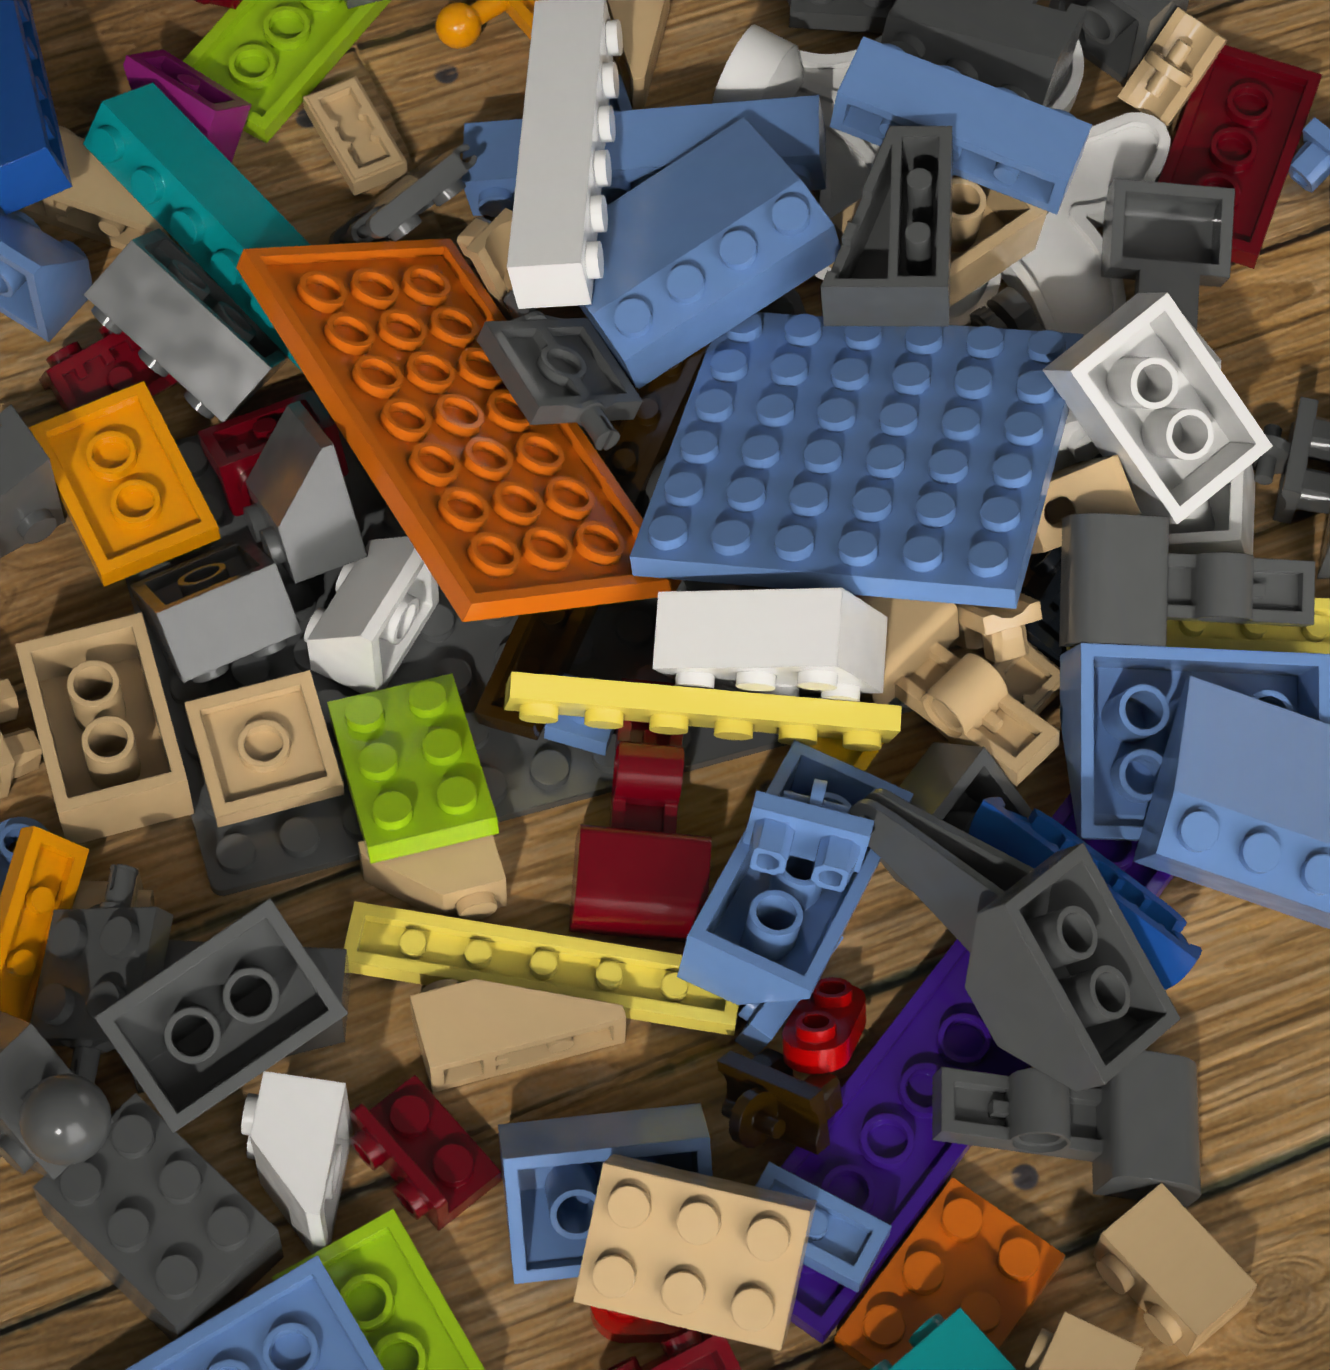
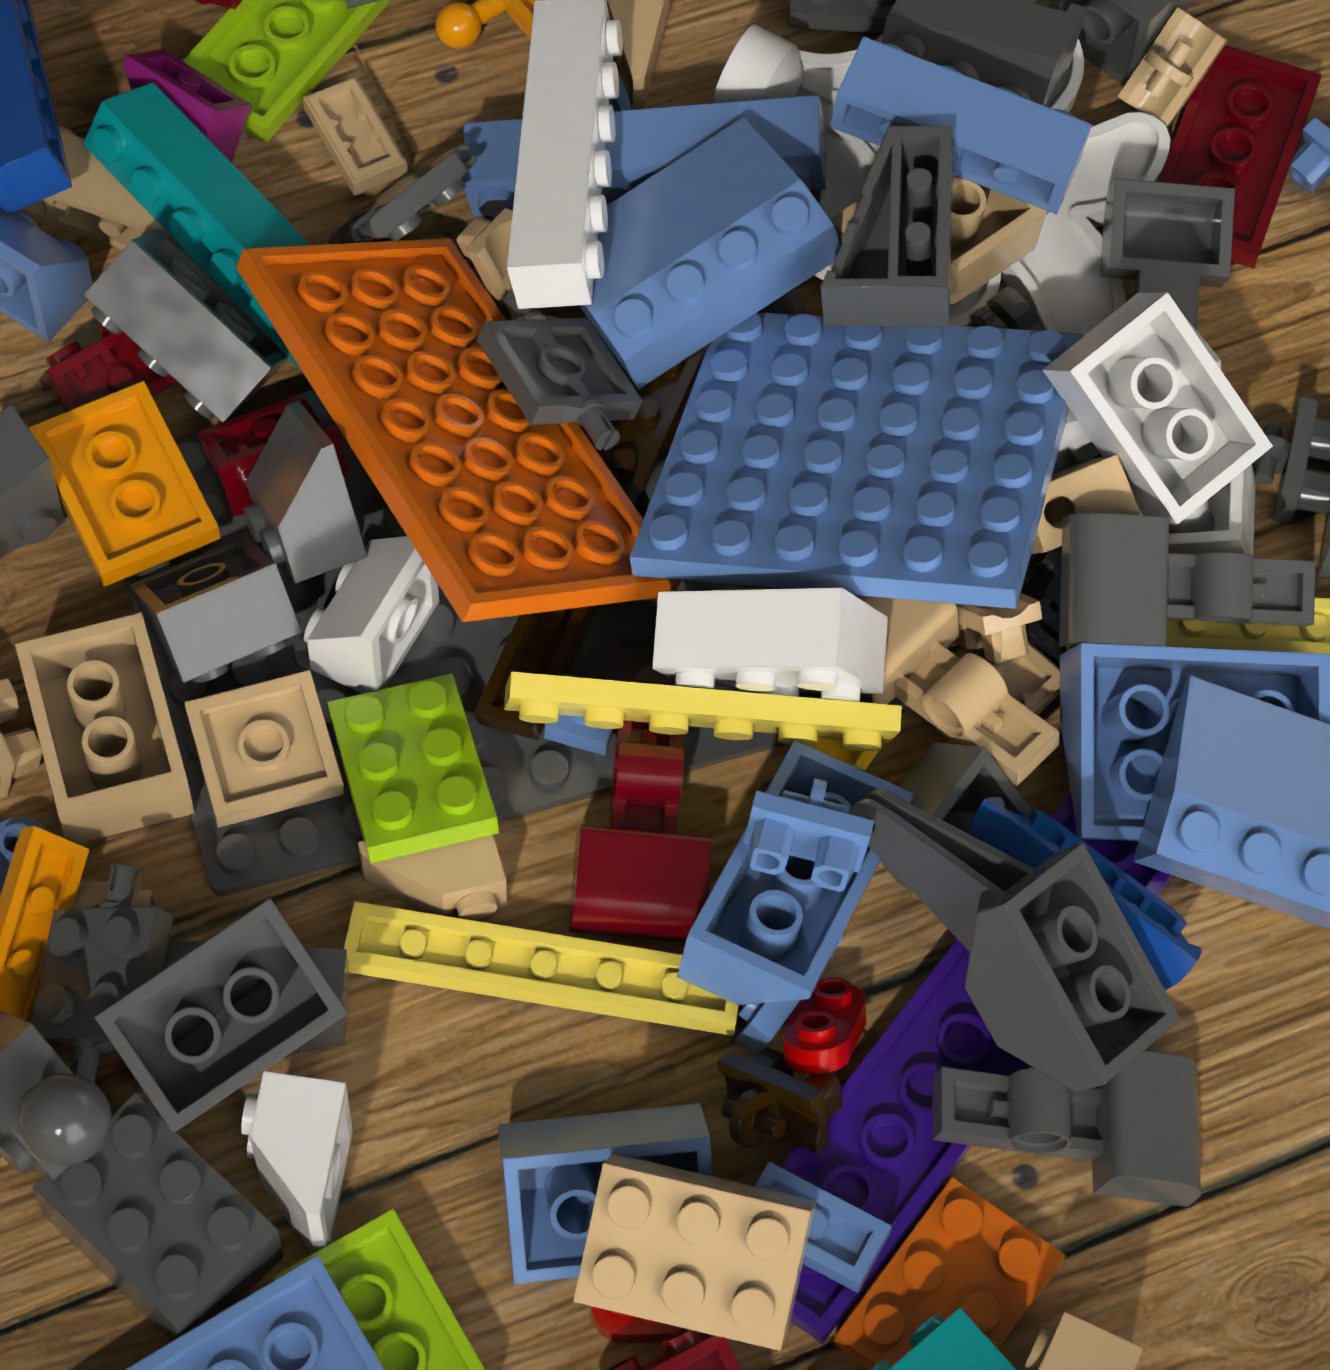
dark red bracket [349,1075,502,1231] -> none
tan slope [410,979,626,1093] -> none
tan brick [1093,1183,1257,1357] -> none

